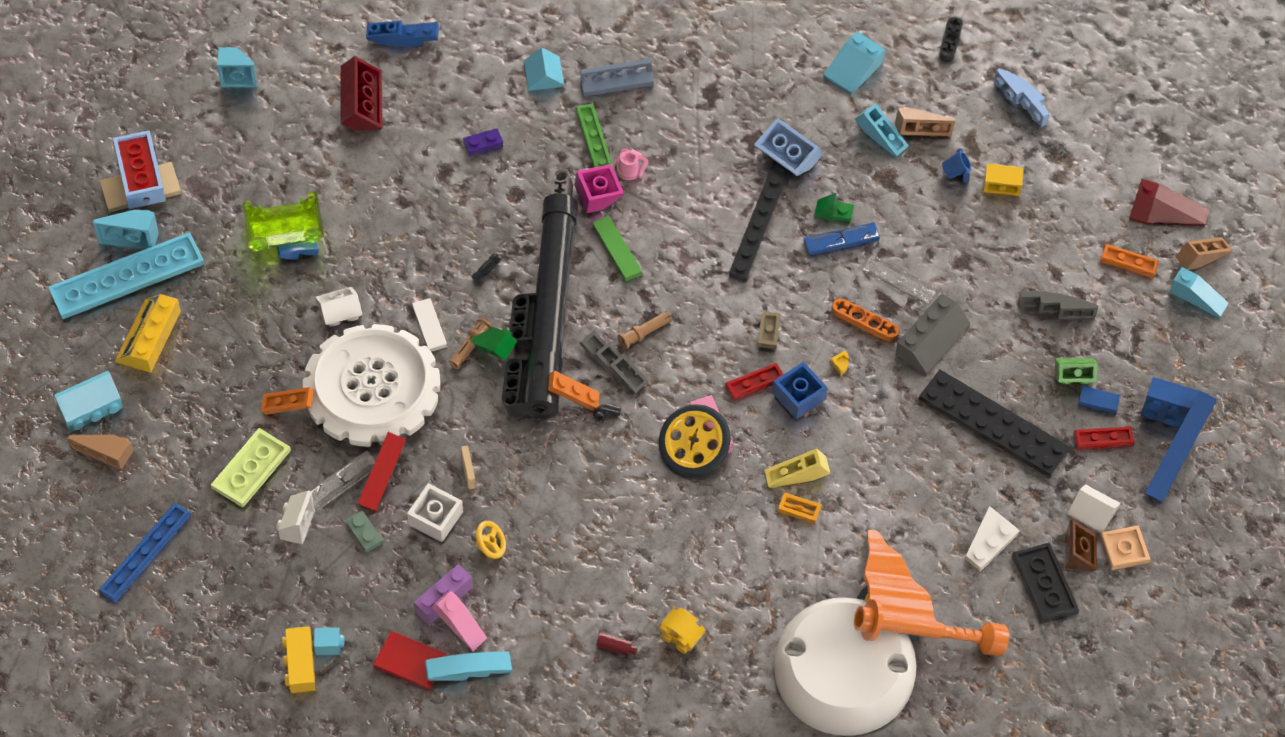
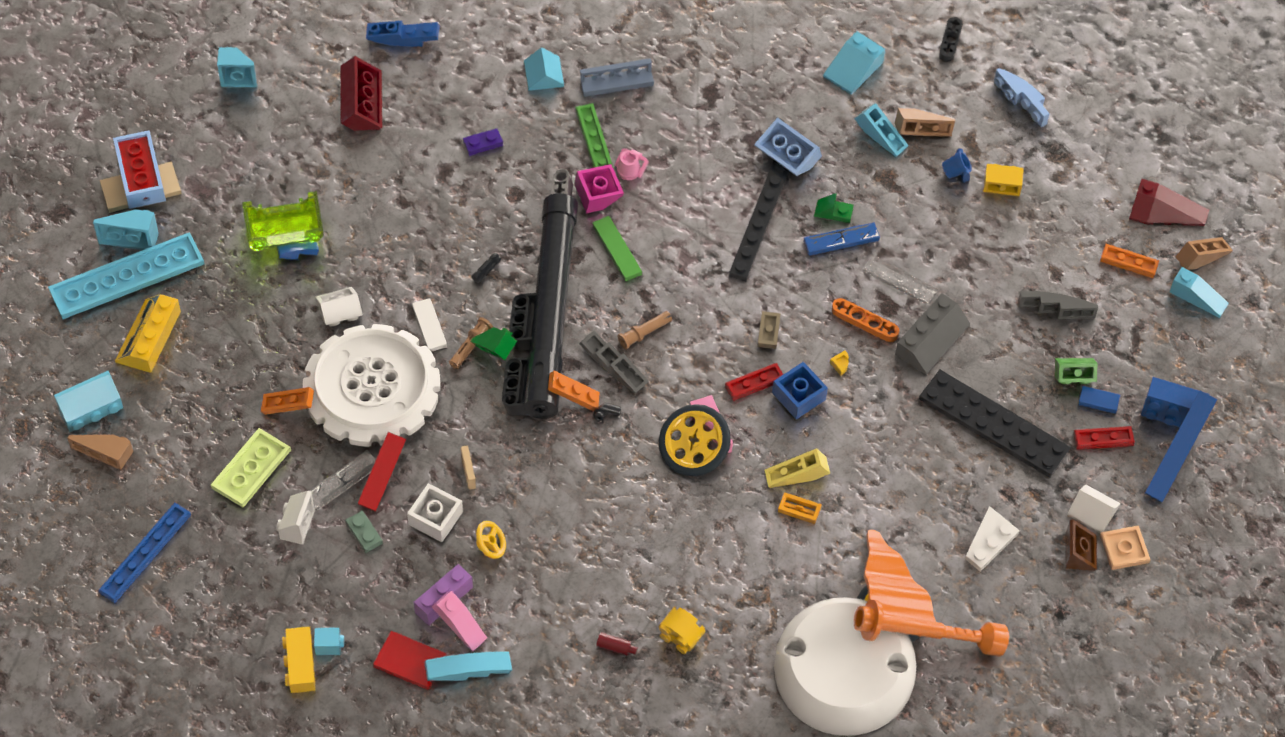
black tile [1012,542,1080,624] -> none

